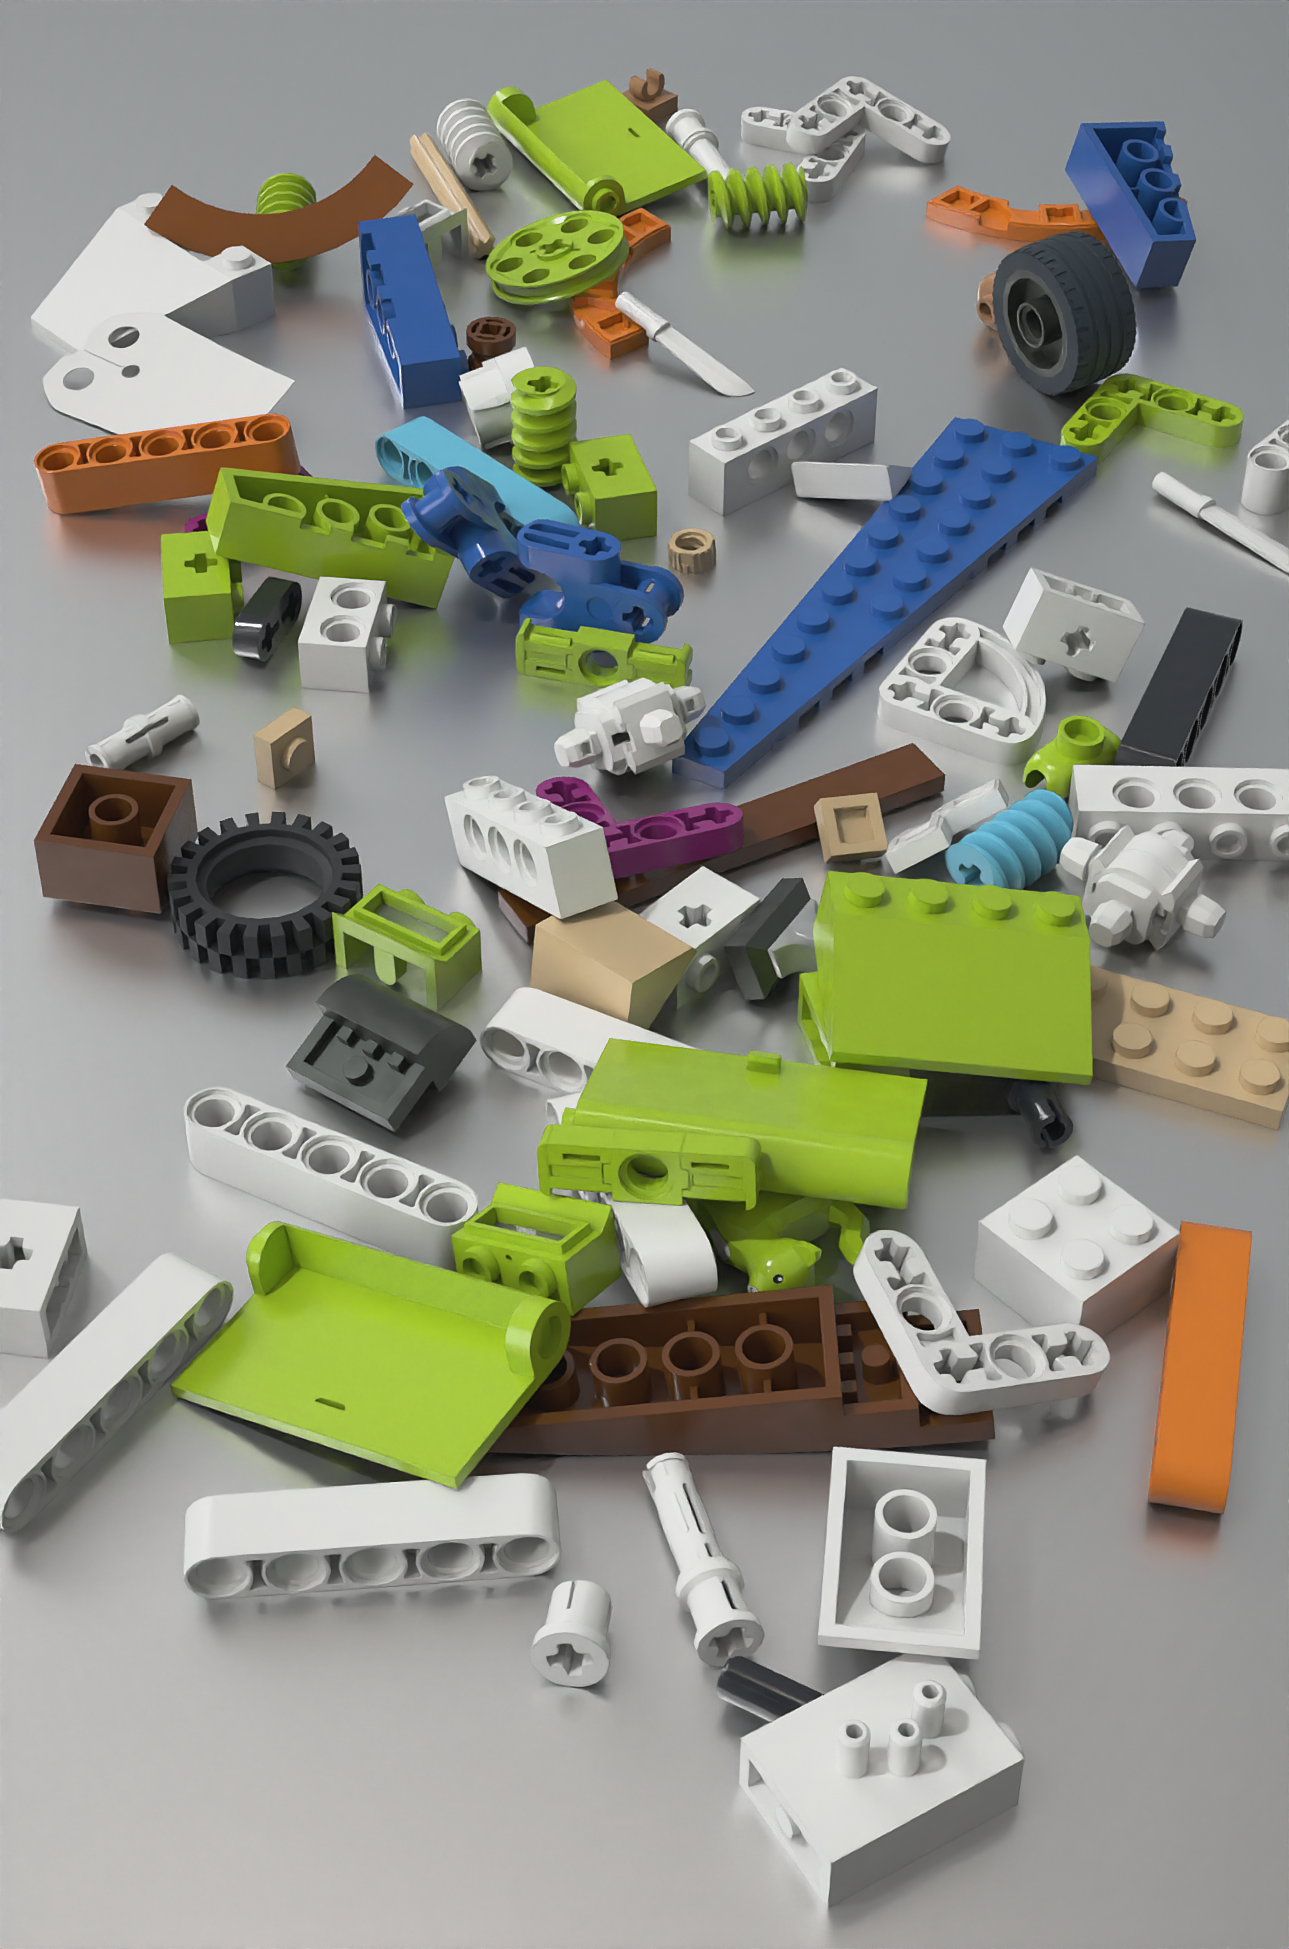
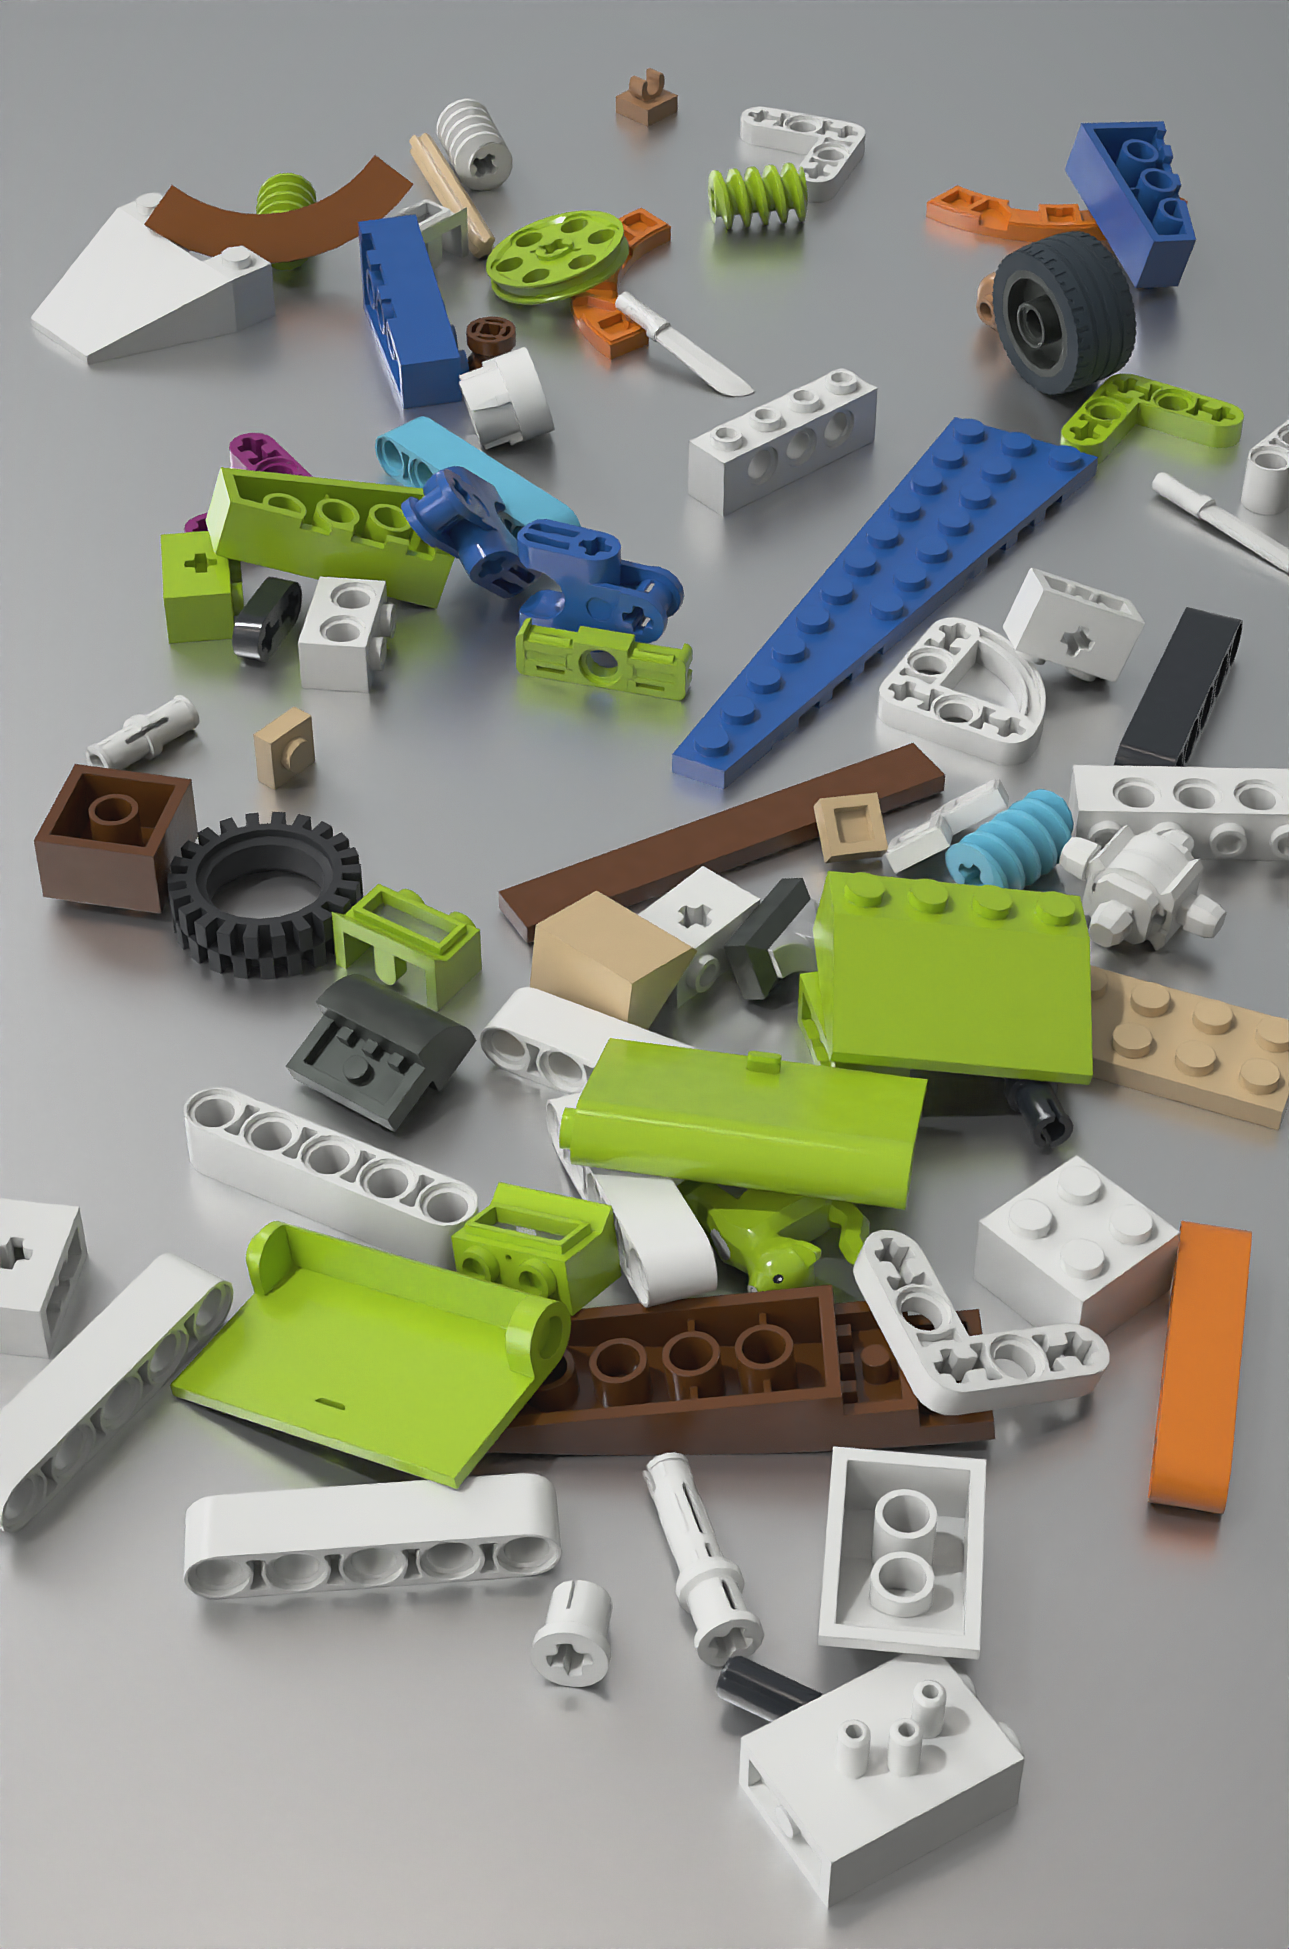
orange beam [34,414,301,514] -> none
white piece [42,312,295,435] -> none
white brick [444,775,618,919] -> none
lime door [487,80,708,217] -> none
lime piece [510,366,577,487] -> none
magenta beam [535,776,744,879] -> none
lime piece [537,1124,762,1210] -> none
white piece [554,678,706,775] -> none
lime brick [562,434,657,541] -> none
white pin [666,108,730,183] -> none
tan axle [667,528,717,575] -> none
white beam [786,76,951,164] -> none
white slope [791,462,912,501] -> none
lime piece [1023,715,1121,799] -> none

